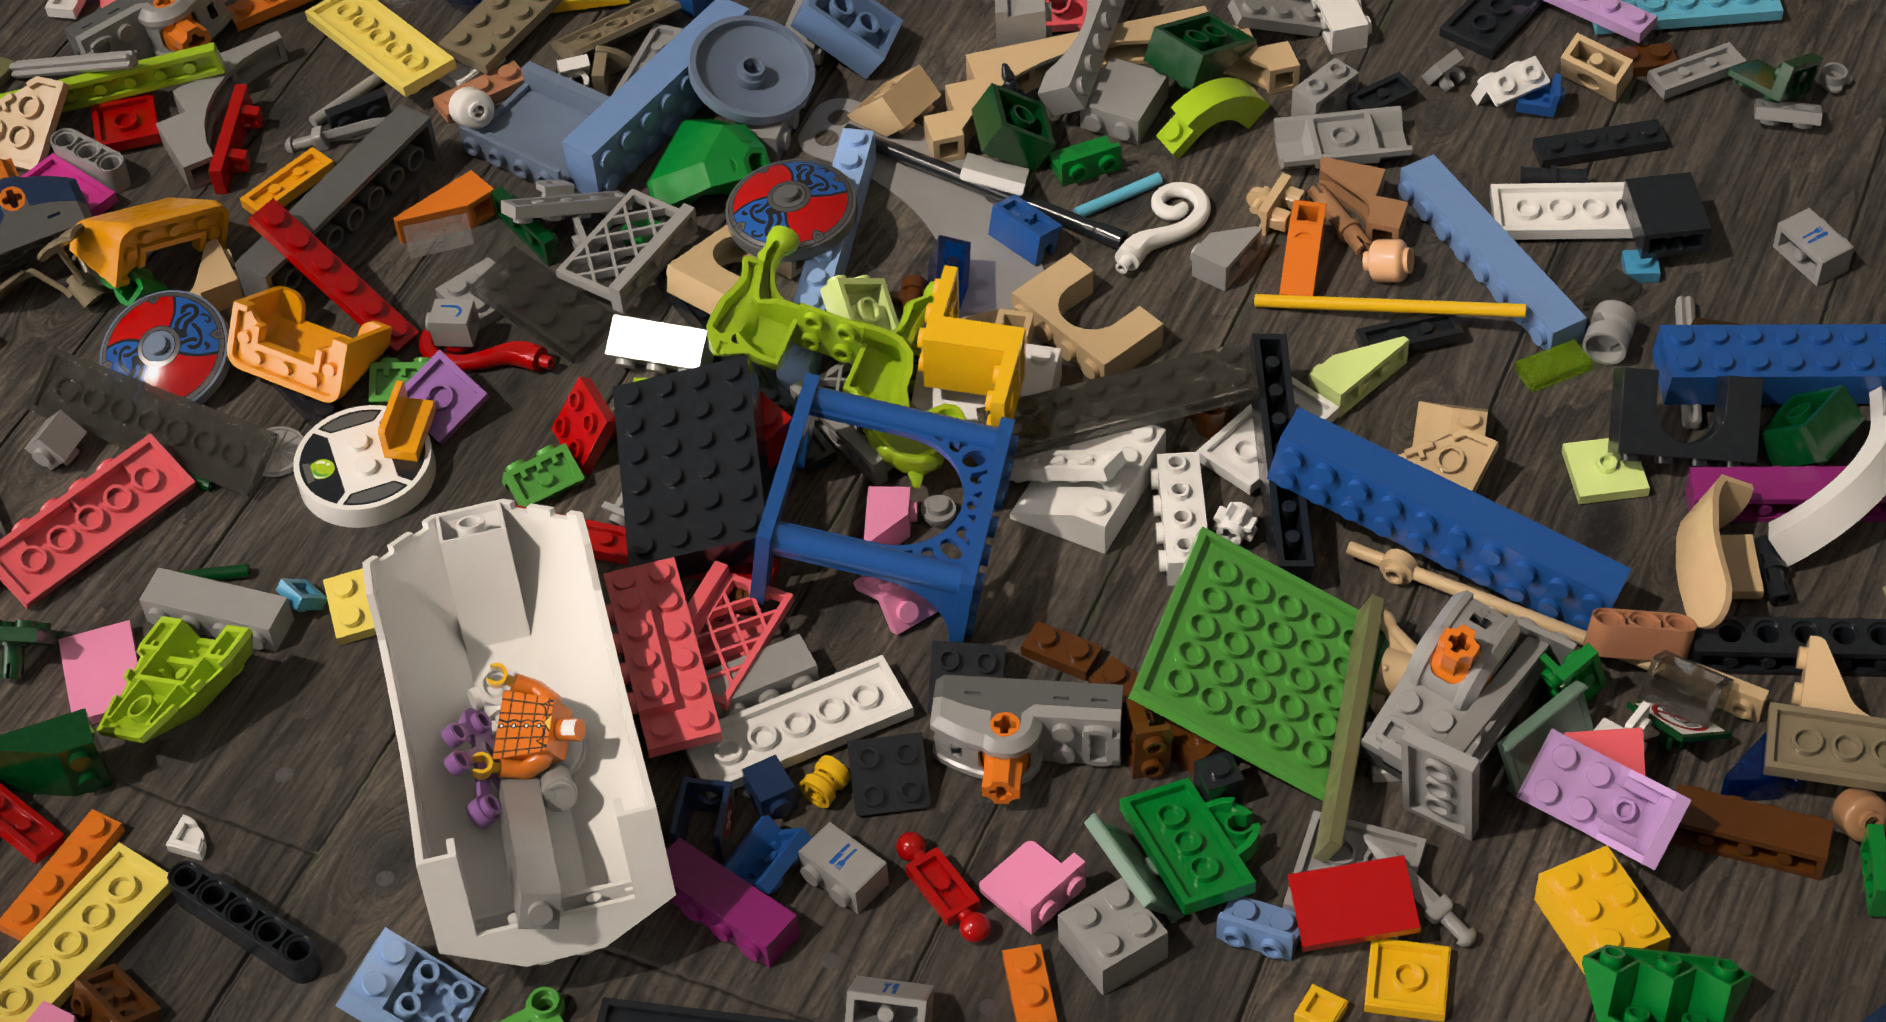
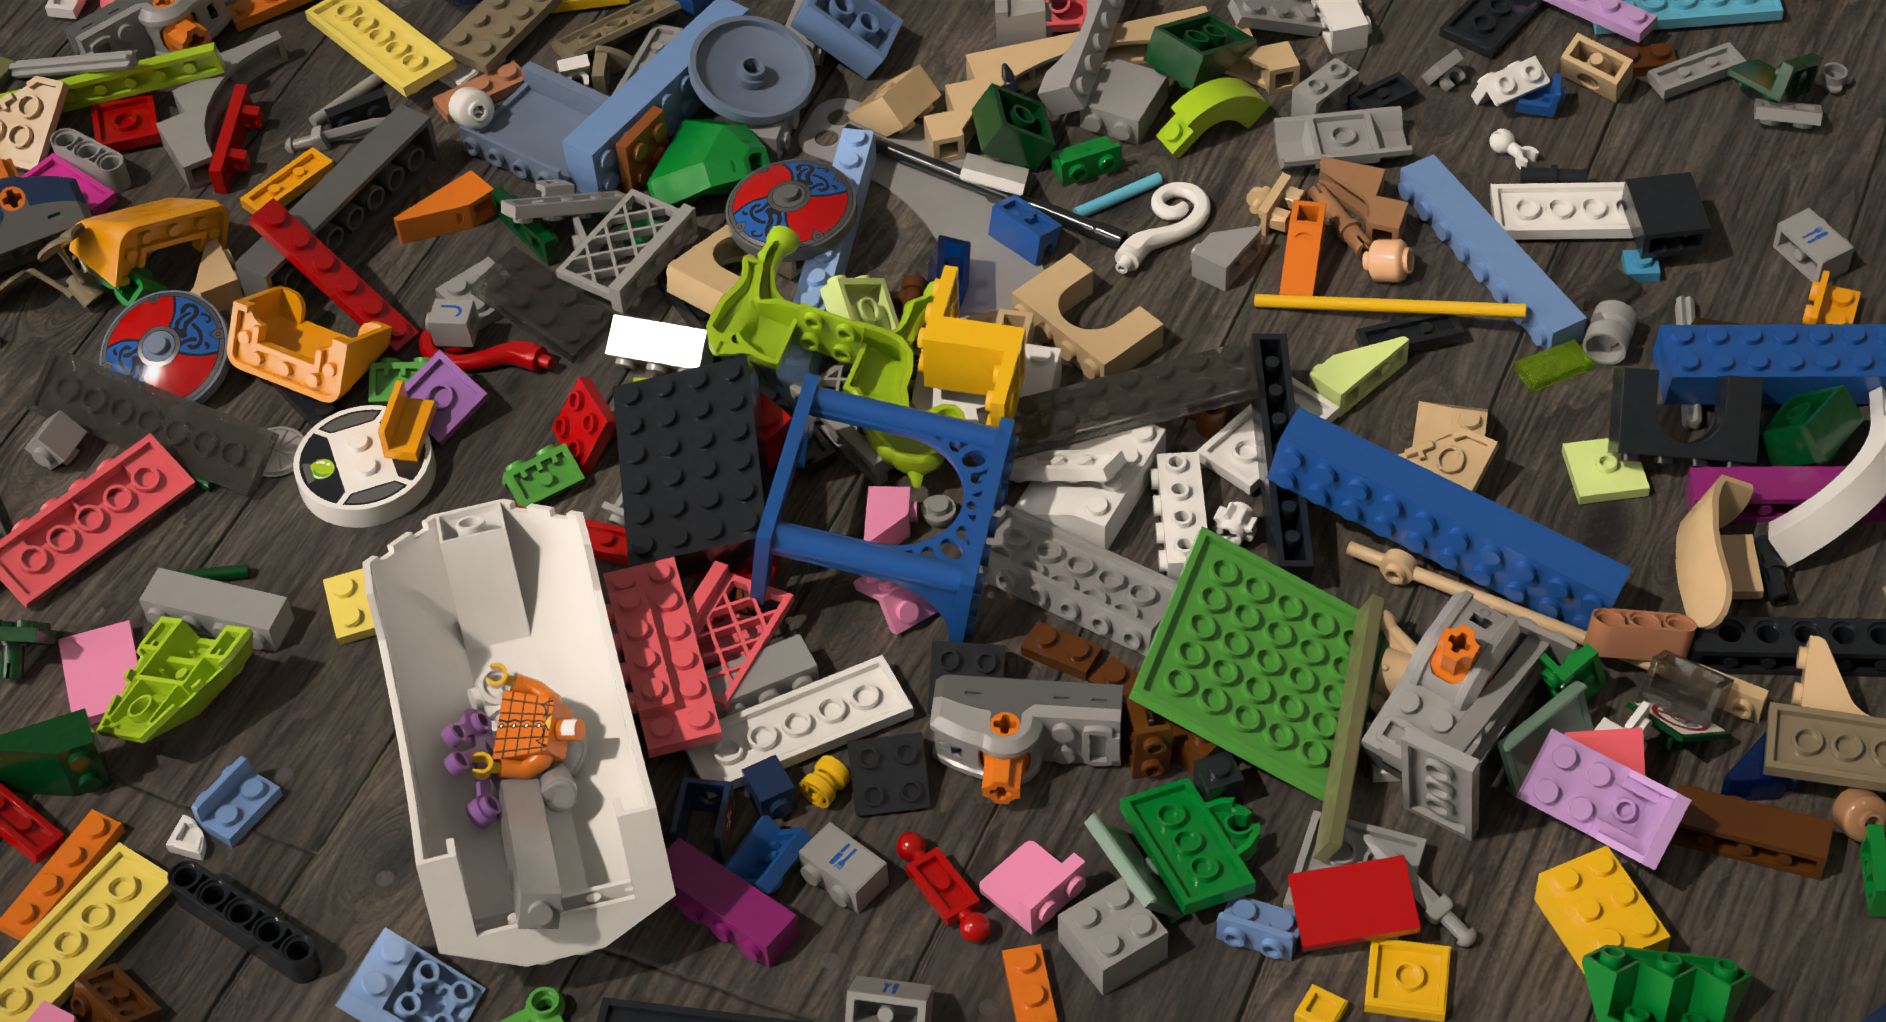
dark azure plate [276,578,327,612] -> none
clear plate [403,213,474,259] -> none
black plate [1532,119,1668,168] -> none
none -> medium blue bracket [191,756,283,848]
none -> dark orange plate [615,105,669,192]
none -> light grey bracket [979,504,1177,656]
none -> white arm [1489,129,1539,169]
none -> light orange bracket [1802,270,1861,324]

